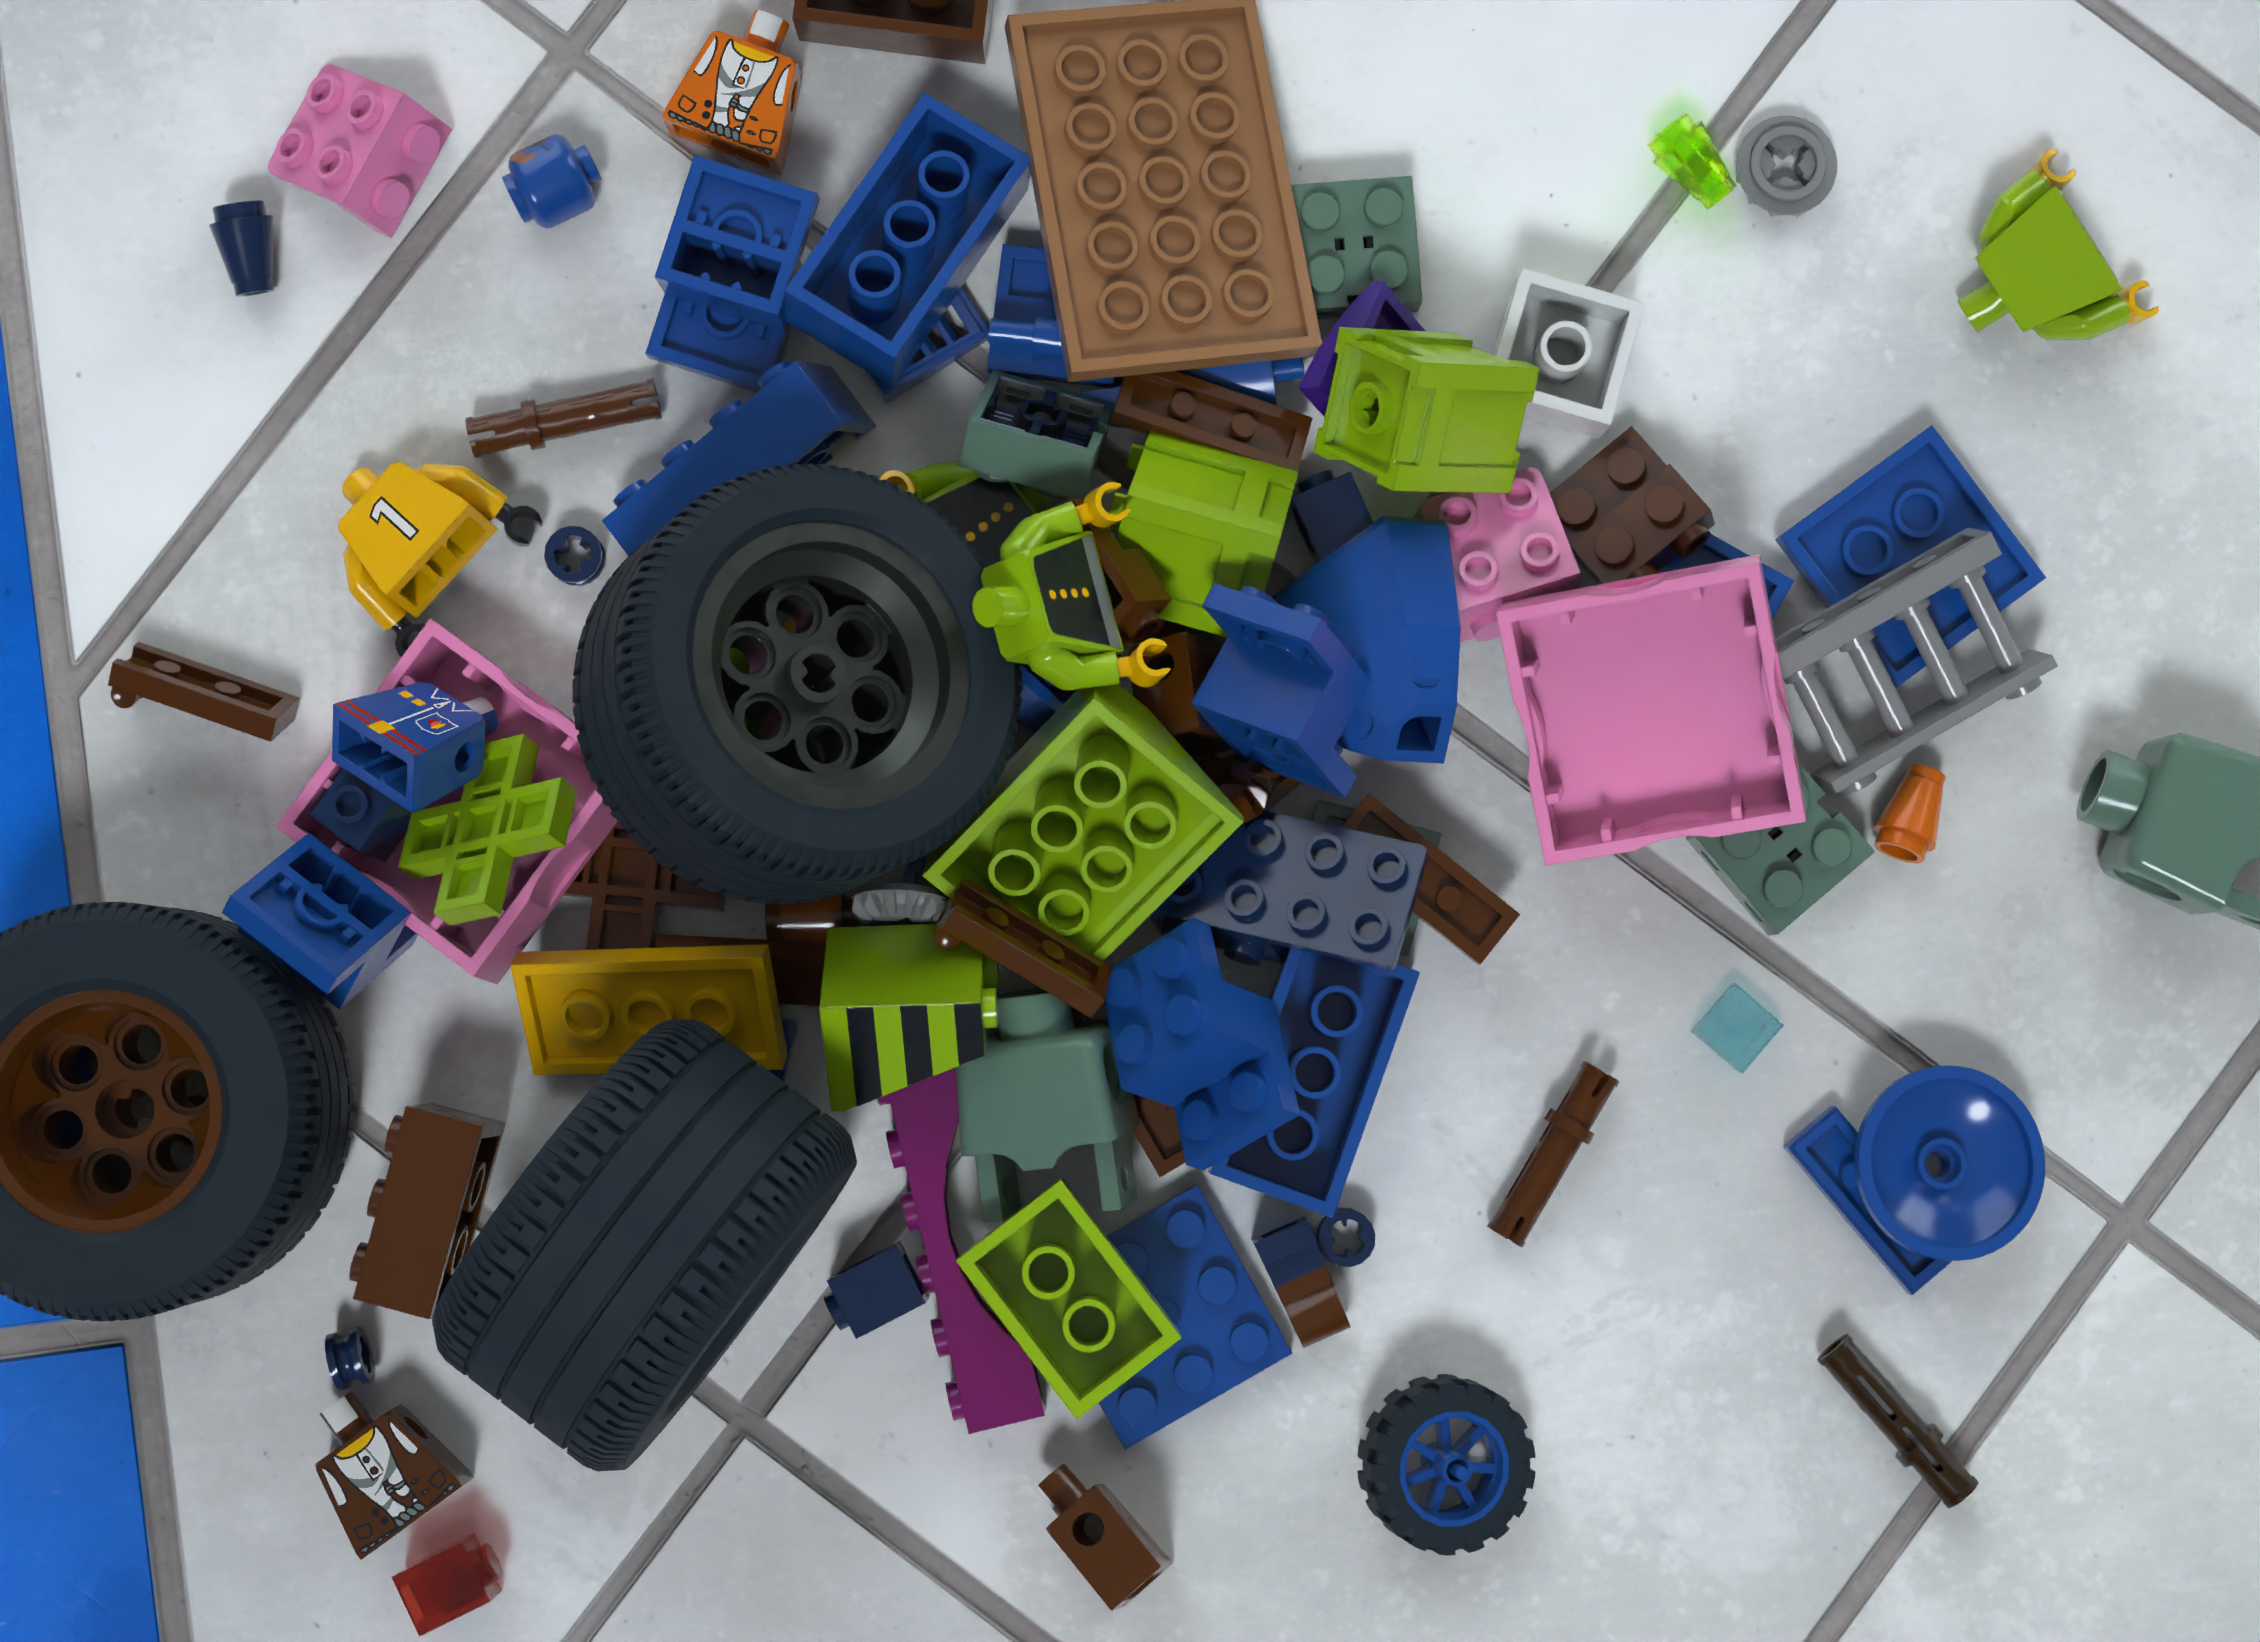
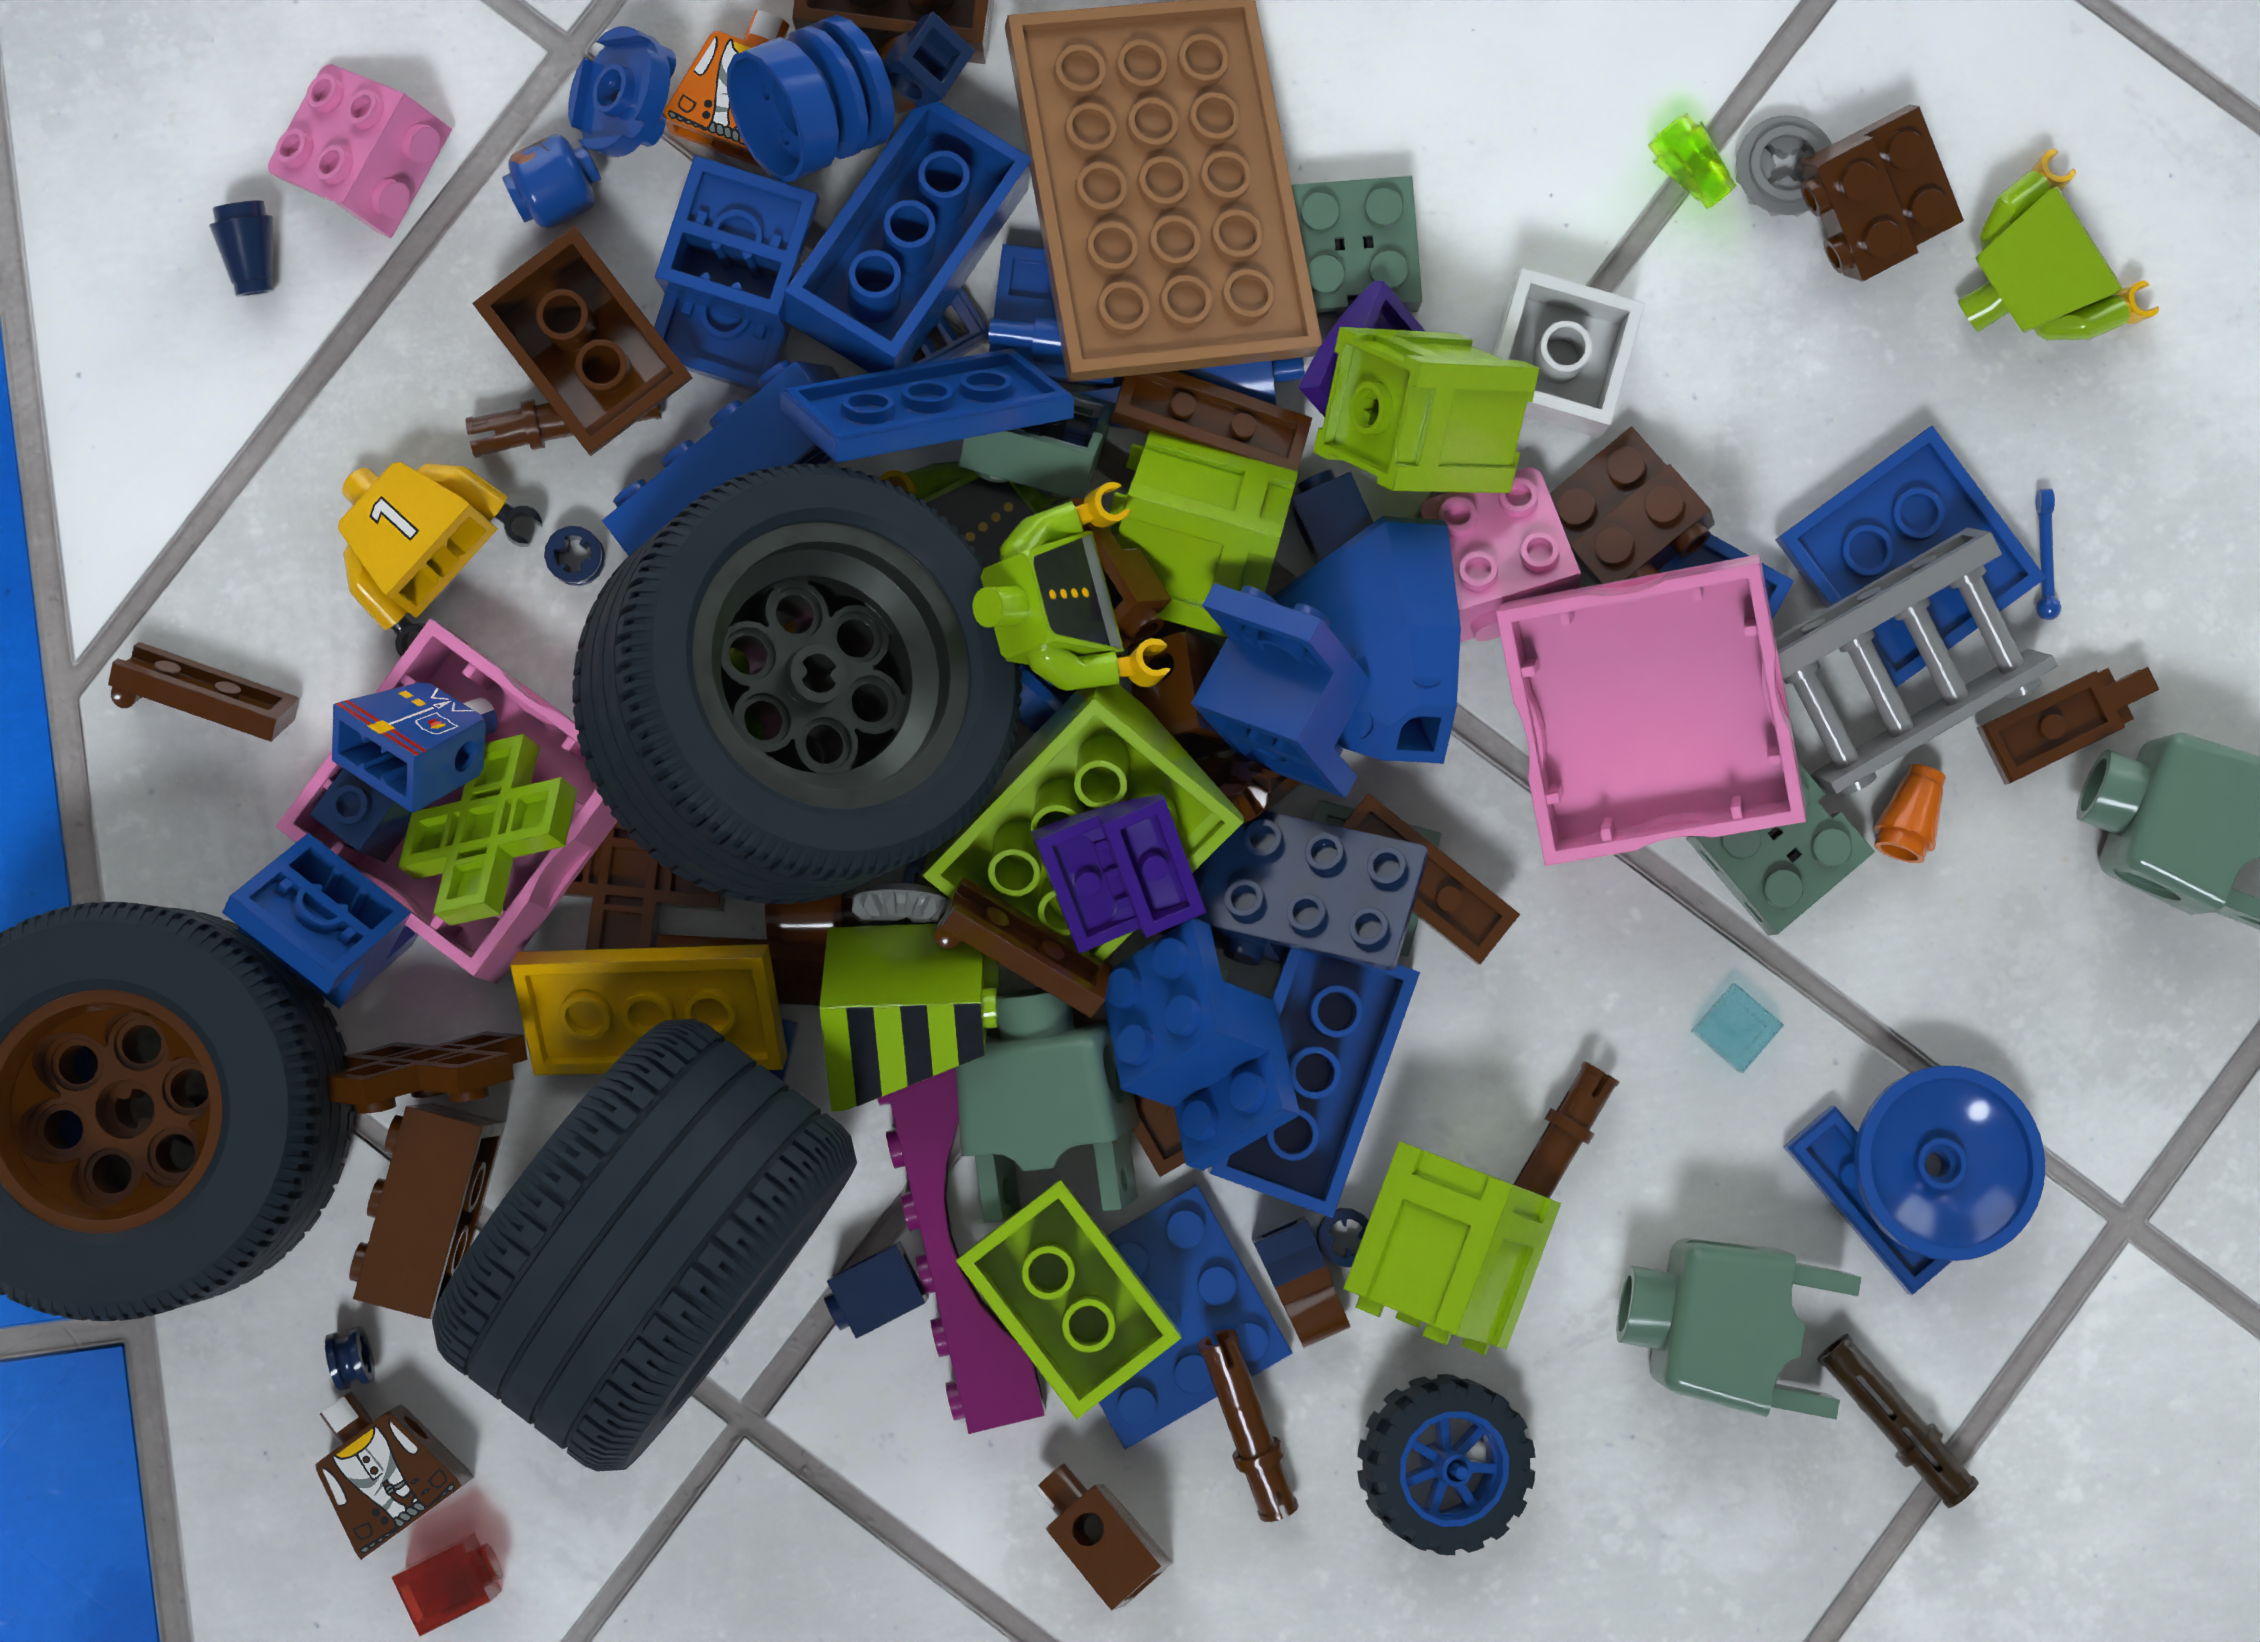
none -> reddish brown plate [326,1031,528,1114]
none -> reddish brown slope [472,225,693,456]
none -> blue plate [568,26,676,157]
none -> blue wheel [727,15,895,183]
none -> blue tile [780,348,1074,463]
none -> dark blue leg [875,11,976,114]
none -> dark purple slope [1031,794,1206,954]
none -> reddish brown pin [1197,1329,1299,1522]
none -> lime container [1343,1141,1561,1356]
none -> sand green piece [1616,1238,1862,1420]
none -> reddish brown plate [1798,104,1964,281]
none -> reddish brown hinge [1976,667,2160,785]
none -> blue hinge [2035,489,2062,620]

